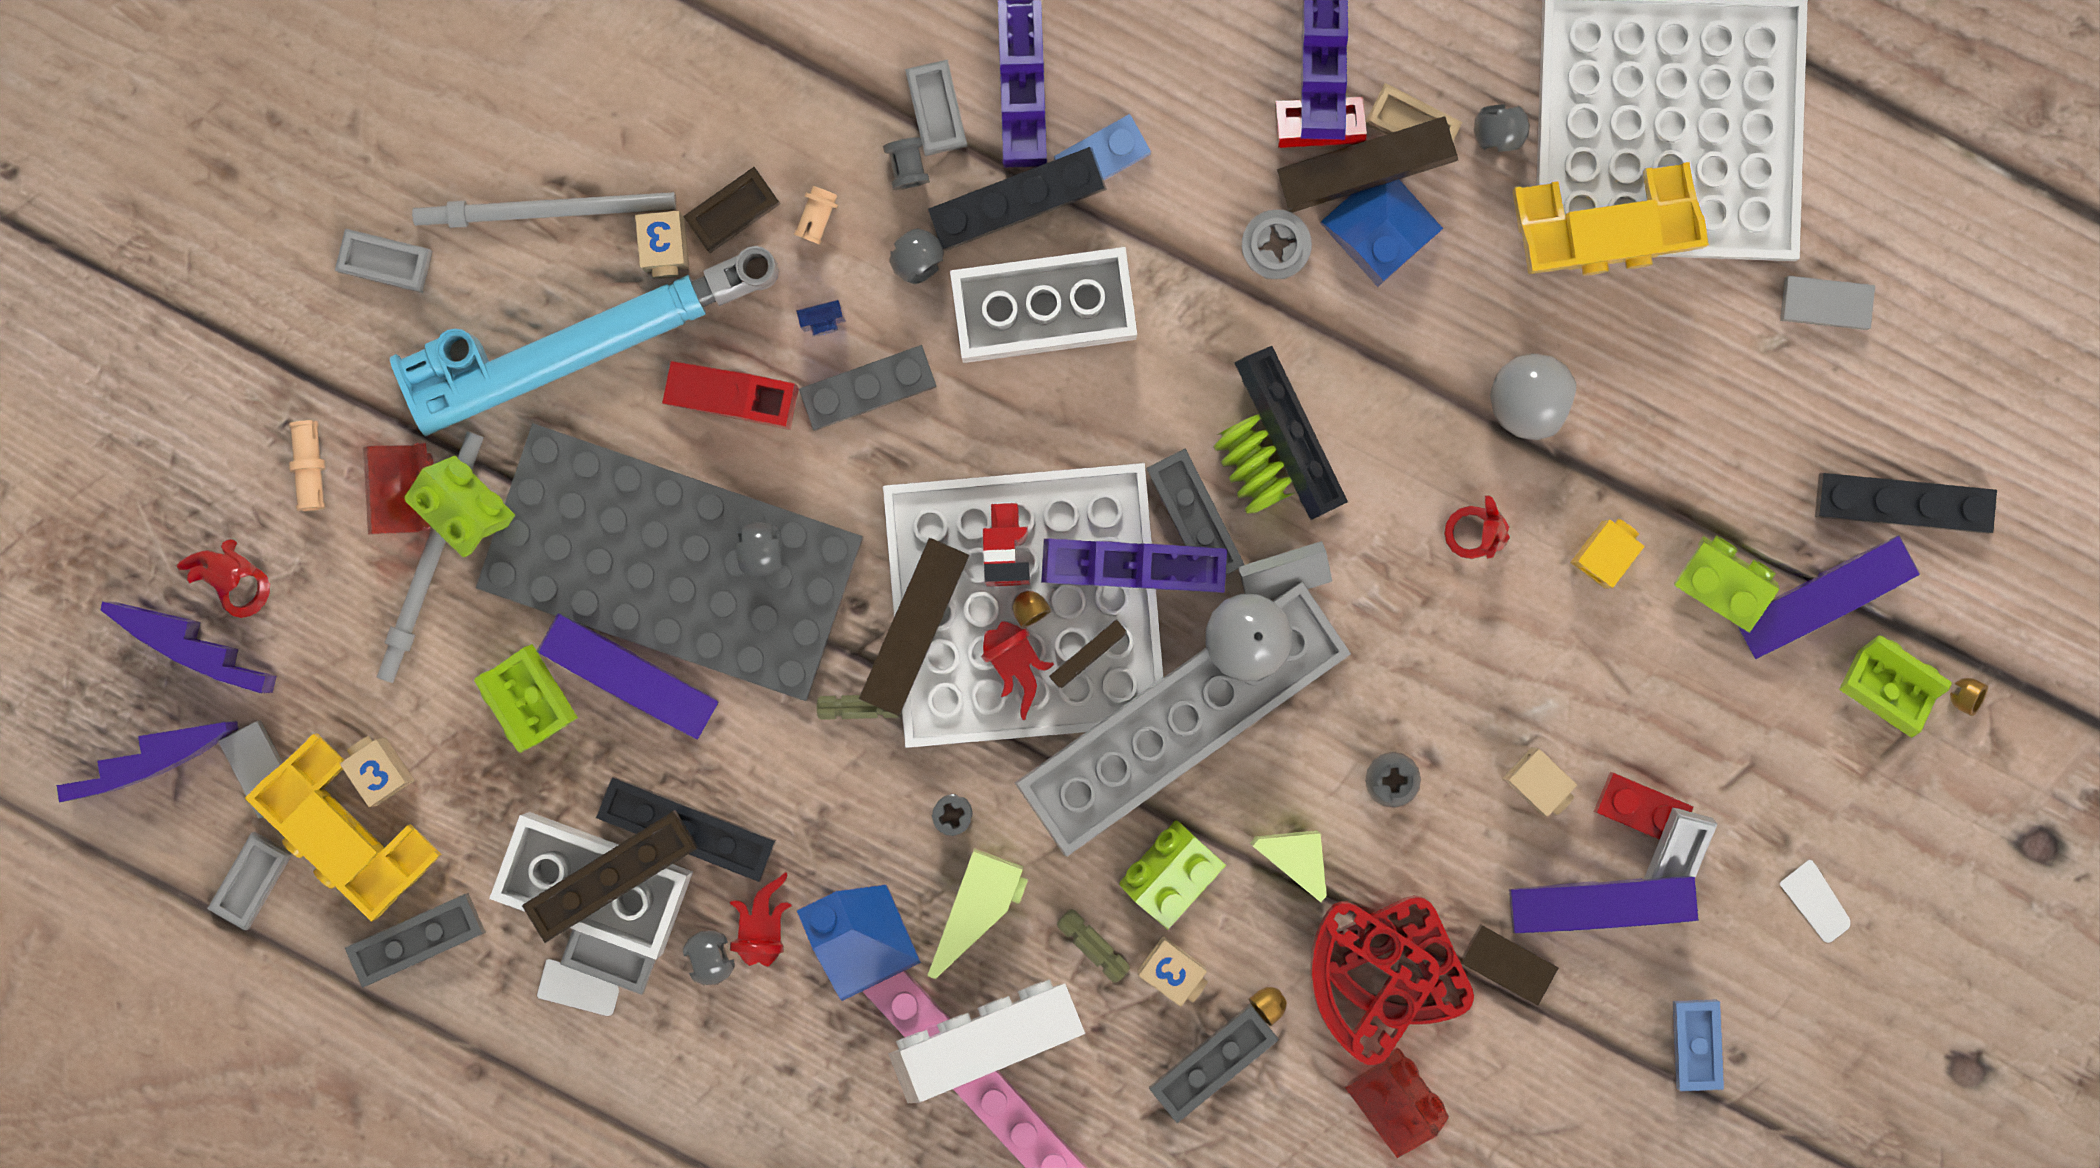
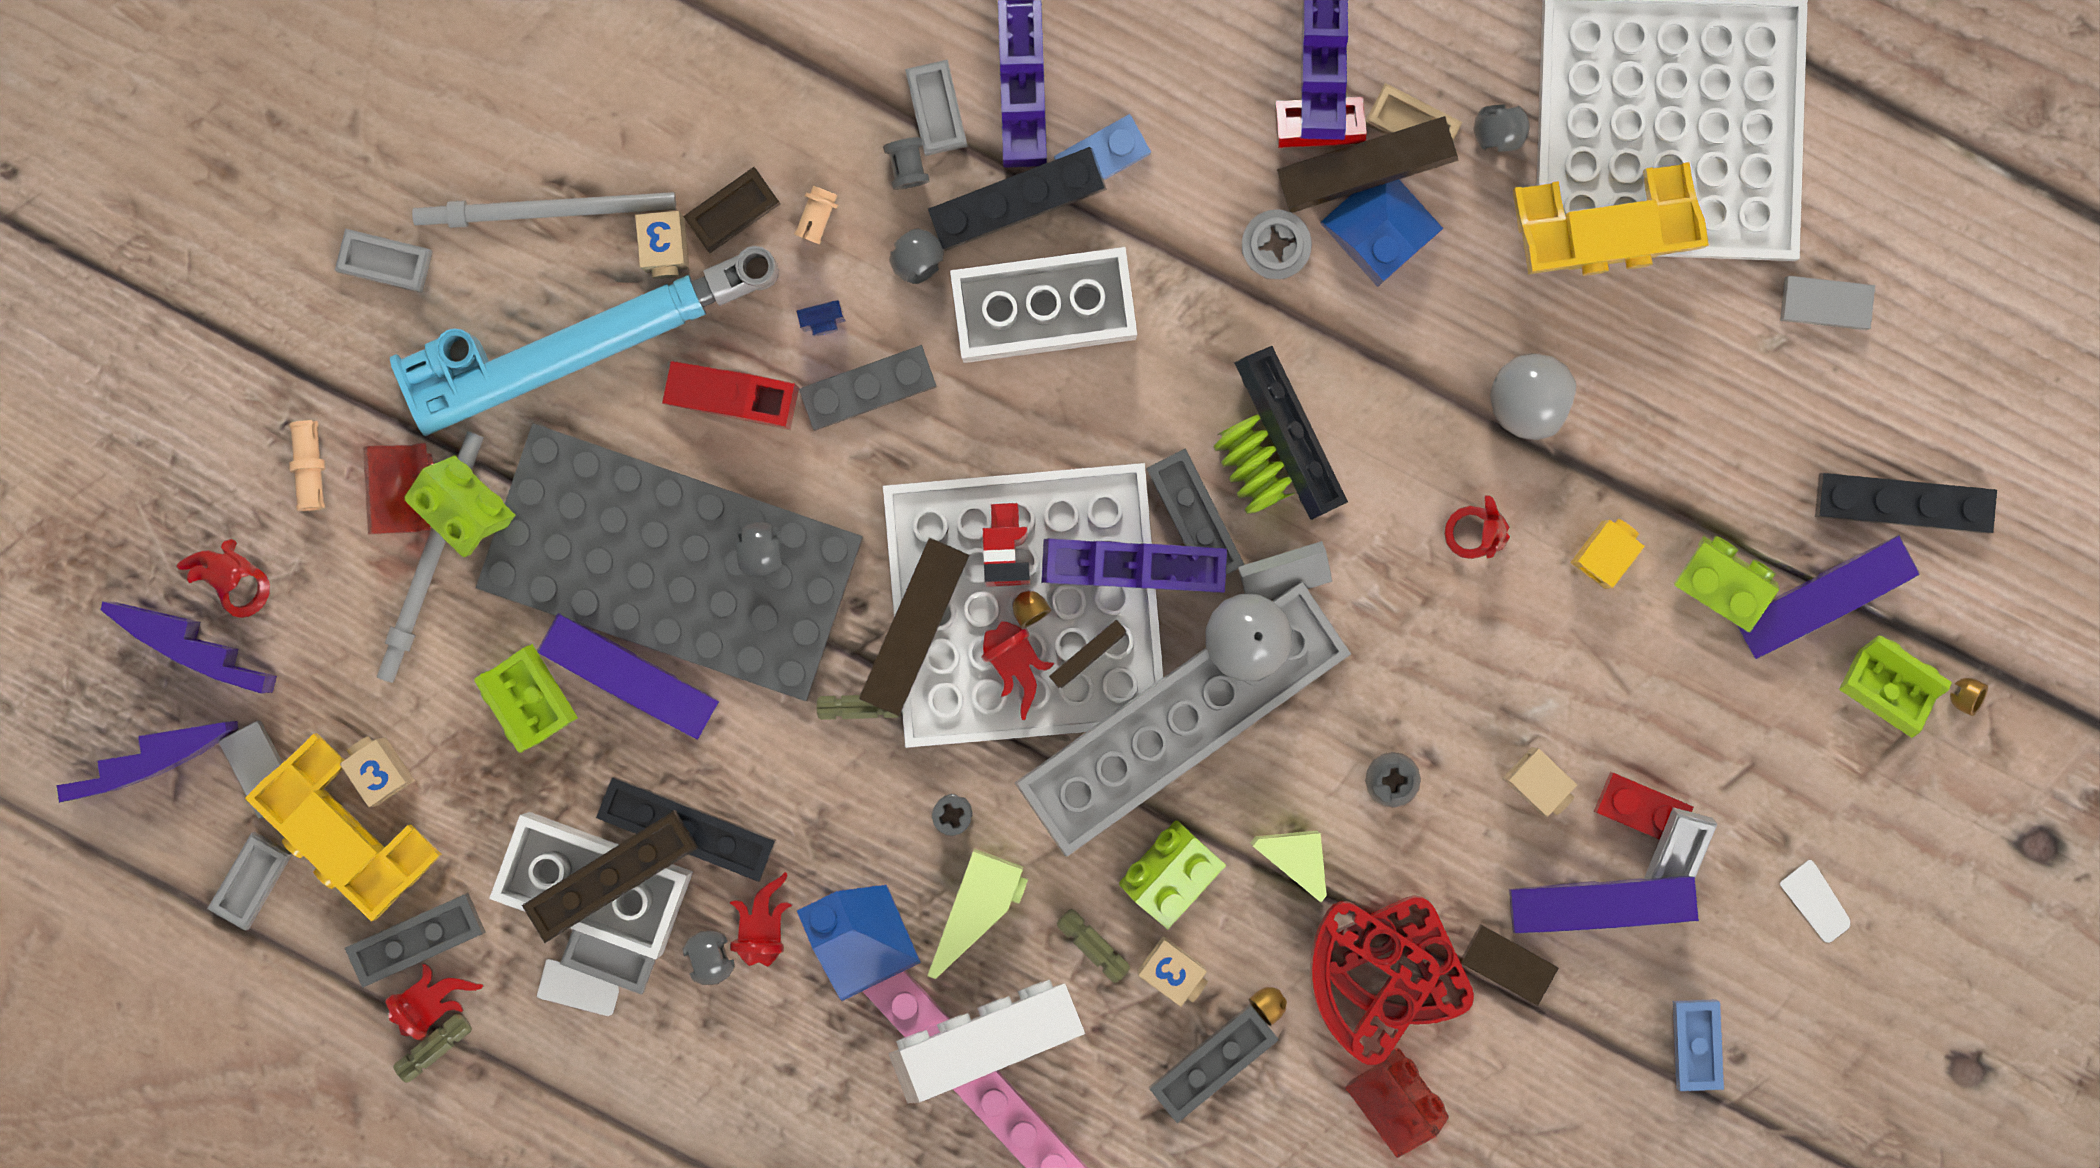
none -> red piece [385,963,484,1040]
none -> olive axle [393,1013,472,1083]

